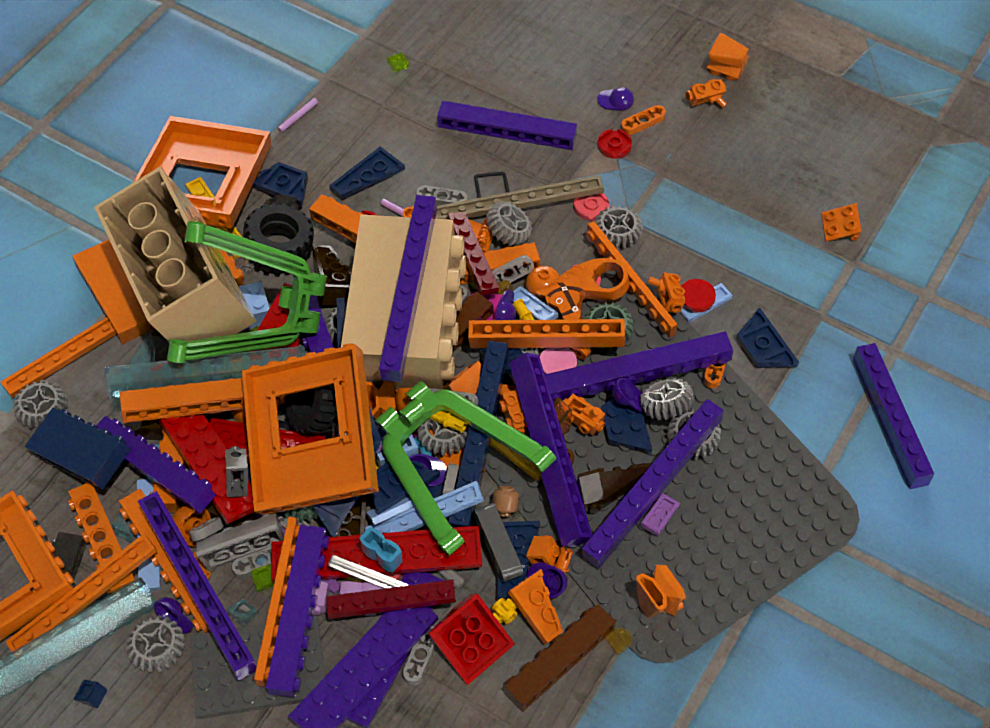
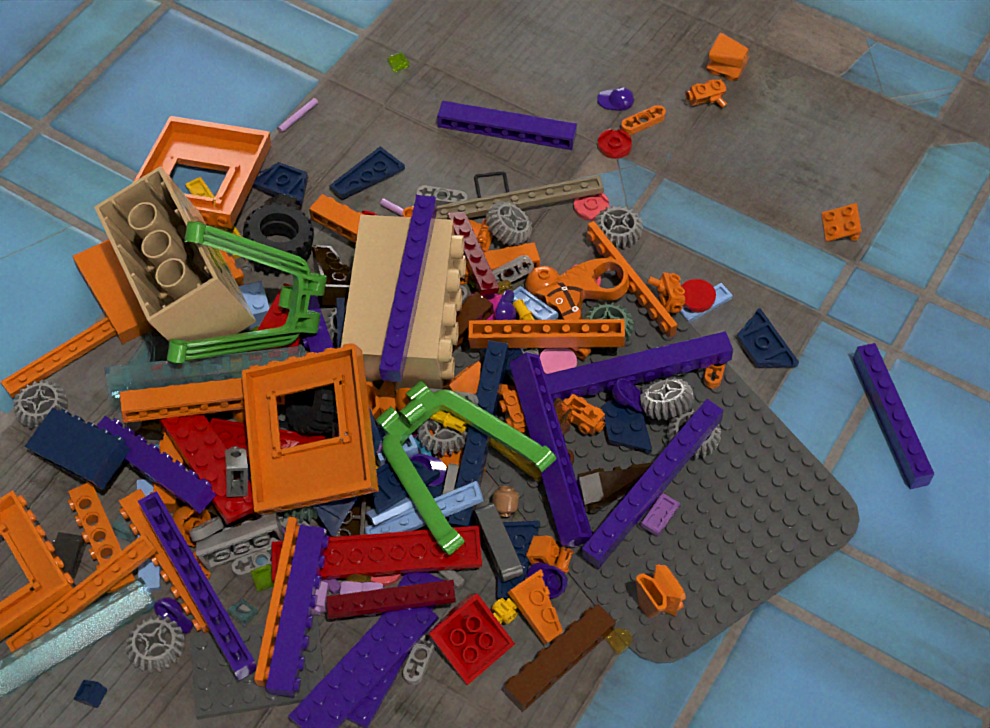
axle [328,555,408,588] -> none
dark azure brick [359,527,403,572] -> none

